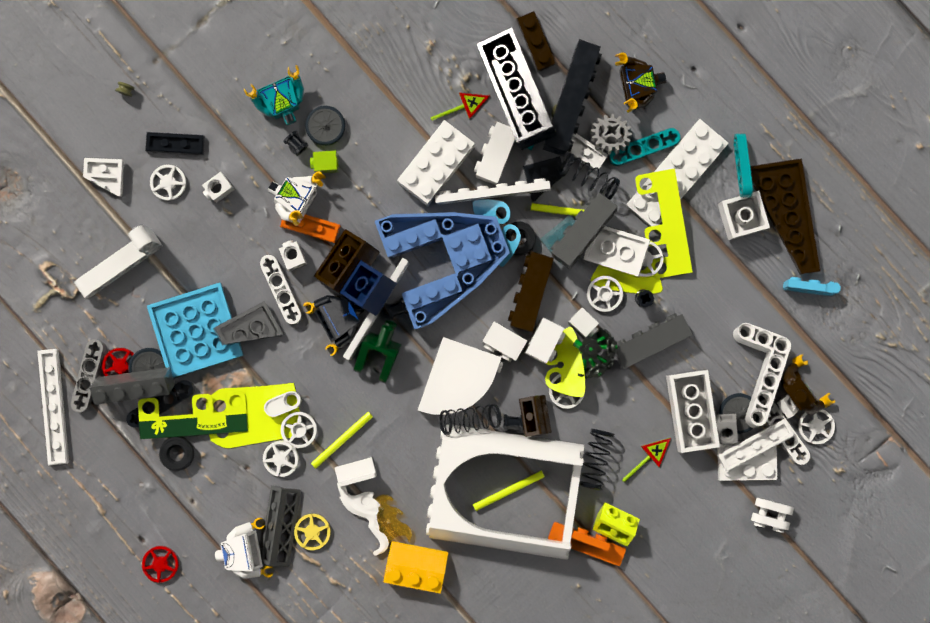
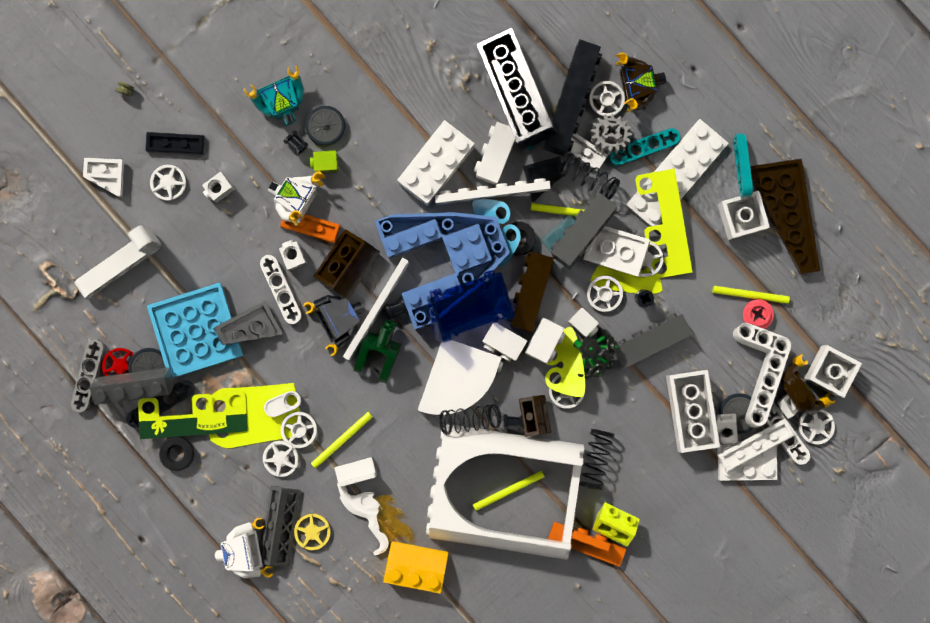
white tile [38,349,69,466] -> none
red wheel [142,546,179,583] -> none
dark blue brick [340,260,397,316] -> none
piece [430,93,490,120] -> none
dark brown plate [517,11,556,72] -> none
piece [622,438,671,482] -> none
white brick [751,498,794,533] -> none
medium azure hinge [783,277,841,296] -> none
none -> clear blue windscreen [427,270,515,343]
none -> white wheel [589,81,625,117]
none -> neon yellow bar [712,286,790,304]
none -> coral gear [742,299,774,329]
none -> white brick [804,345,862,398]

